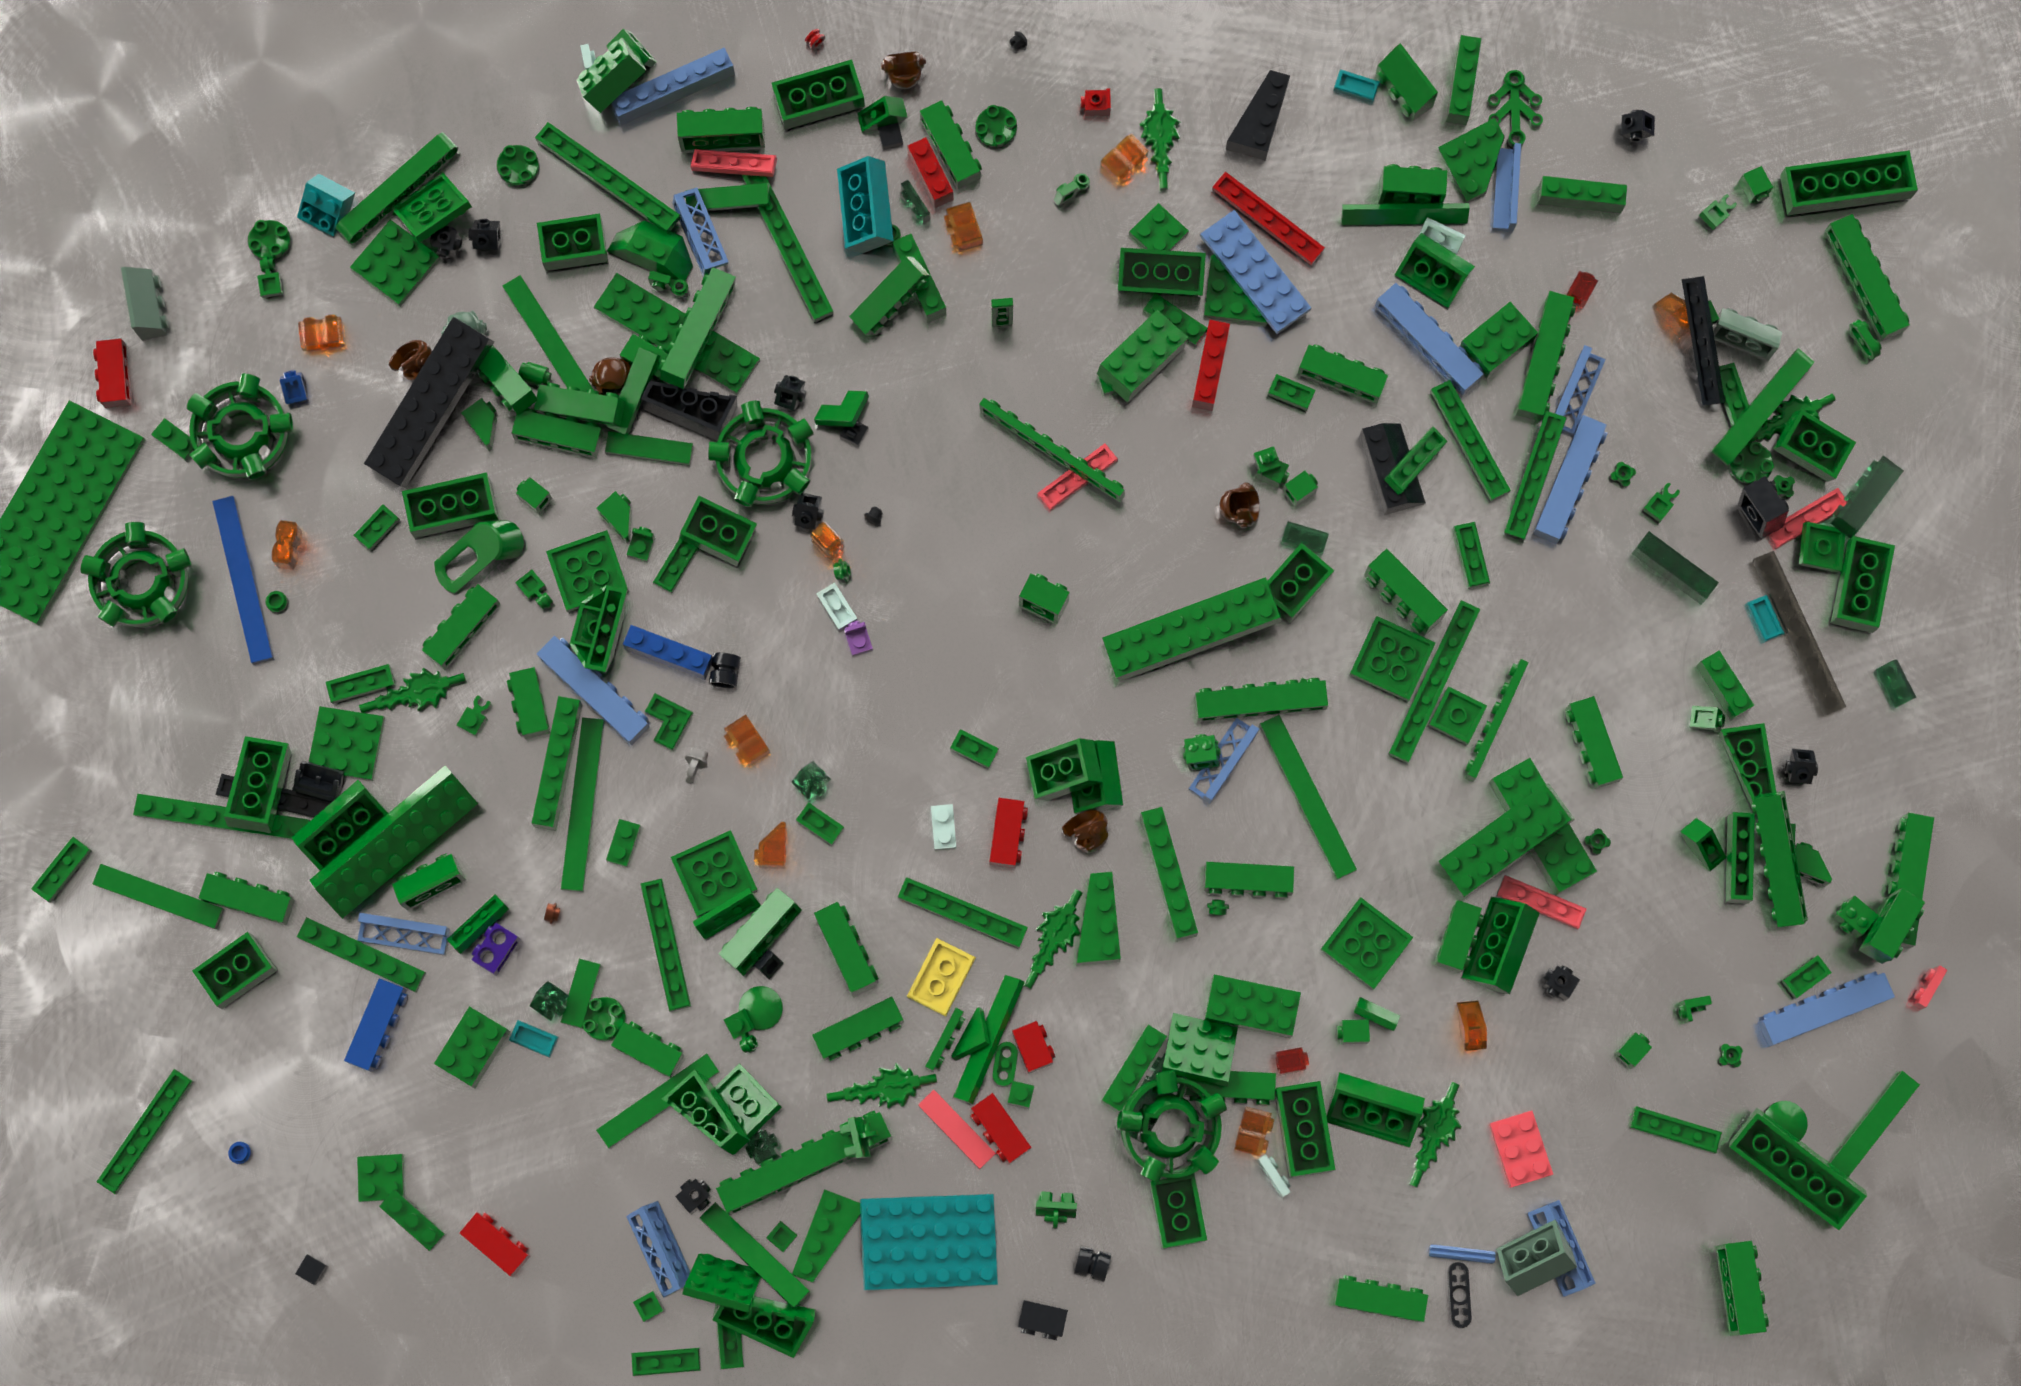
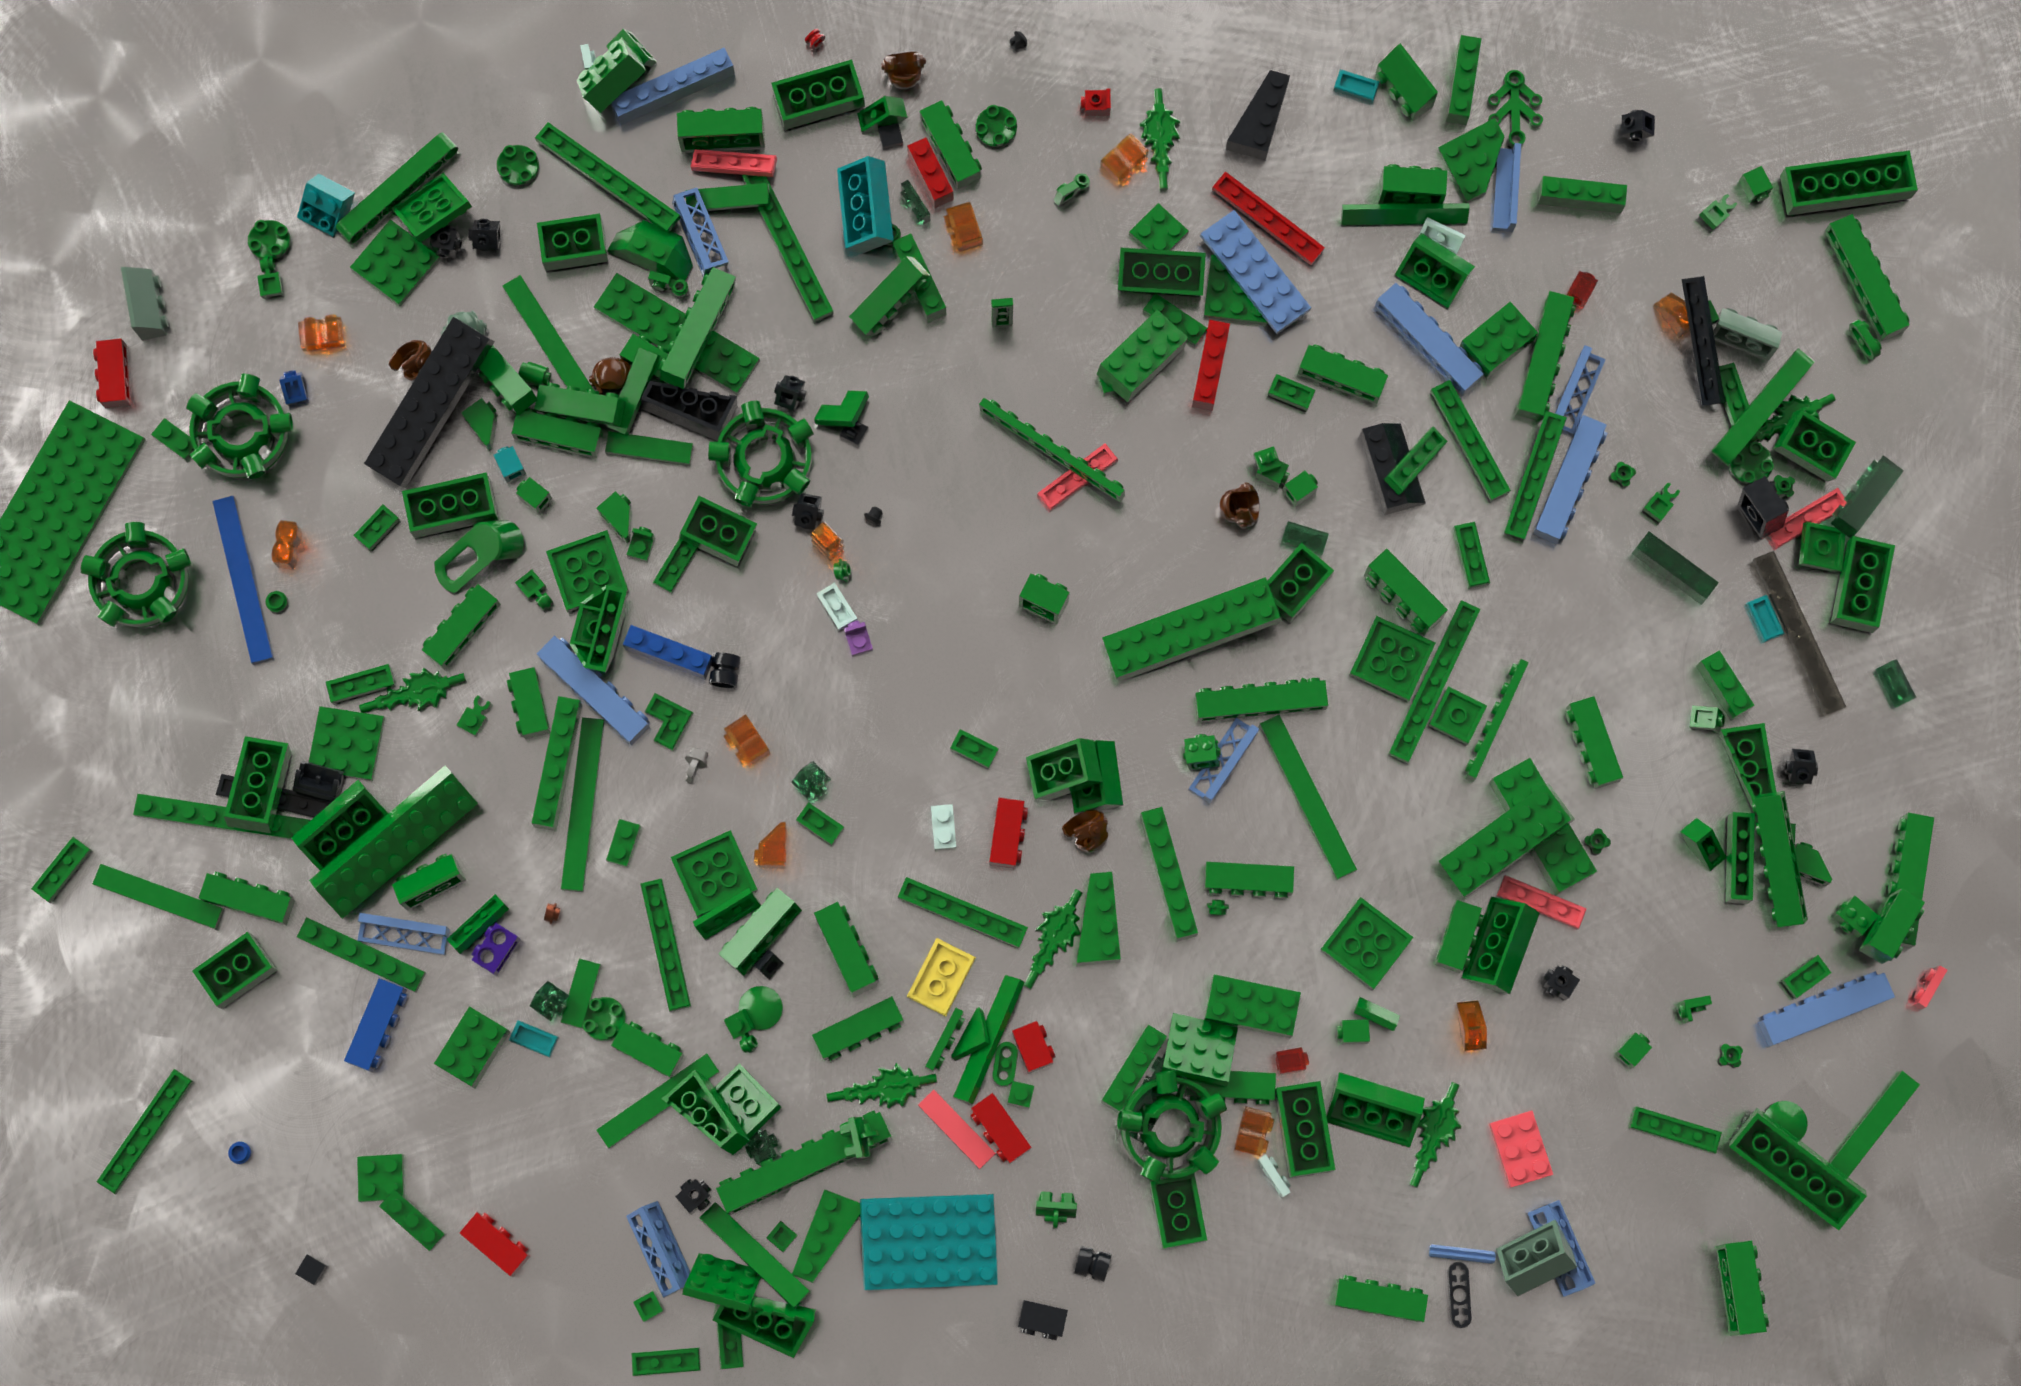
none -> teal brick [494,446,526,483]

